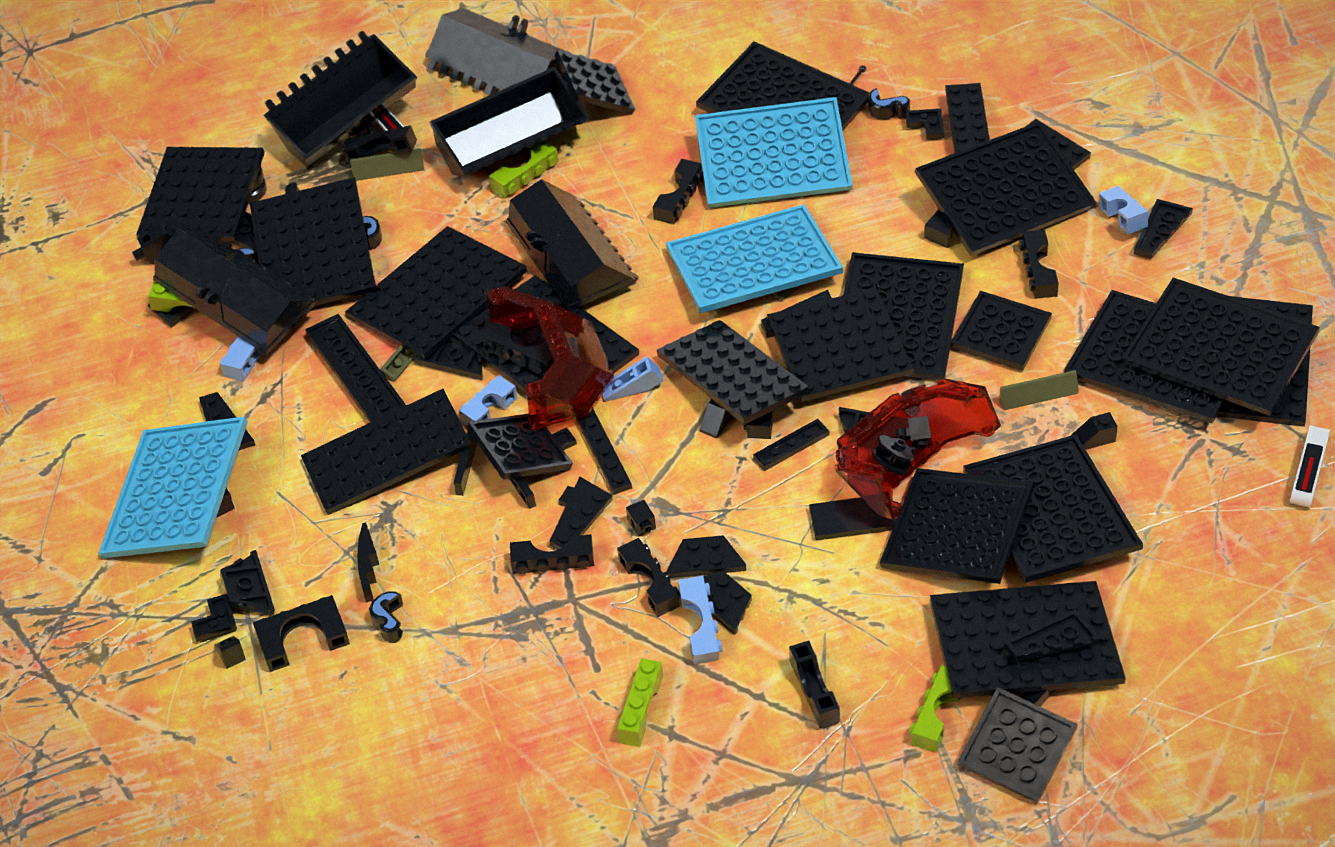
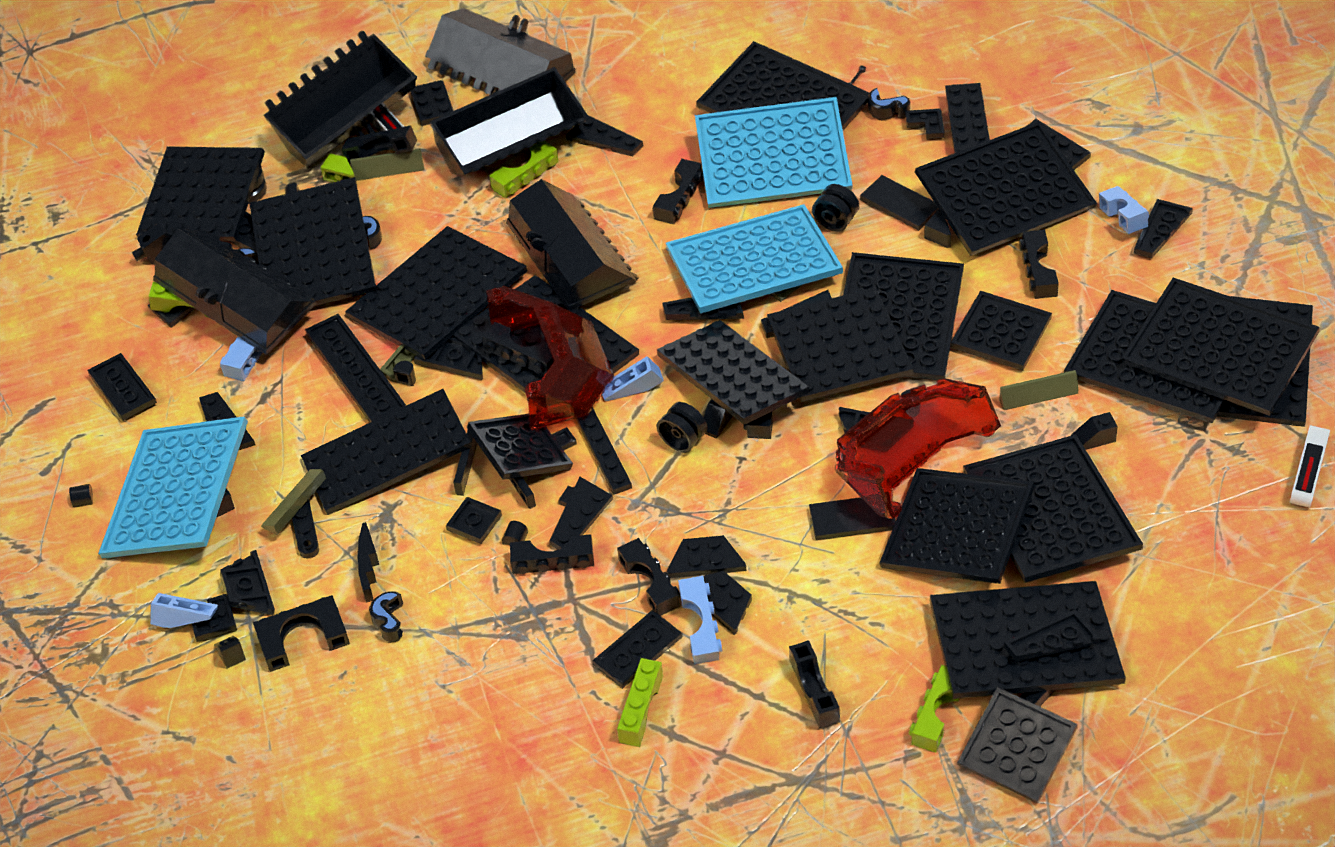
light blue arch [459,375,518,426] -> none
black plate [554,50,635,114] -> none
black brick [626,500,656,536] -> none
black tile [753,419,830,471] -> none
black hinge [871,435,917,476] -> none
black brick [895,416,933,449] -> none
none -> black brick [69,484,93,507]
none -> black plate [87,353,157,421]
none -> light blue slope [151,593,218,628]
none -> olive slope [261,469,326,535]
none -> black plate [292,499,319,559]
none -> lime slope [320,153,355,182]
none -> black brick [393,361,416,386]
none -> black plate [410,80,454,126]
none -> black plate [446,497,502,544]
none -> black brick [502,521,528,545]
none -> black wing [566,115,643,157]
none -> black tile [592,610,683,689]
none -> black wheel [656,402,708,453]
none -> black wing [662,297,744,320]
none -> black wheel [812,184,859,231]
none -> black tile [860,175,939,230]

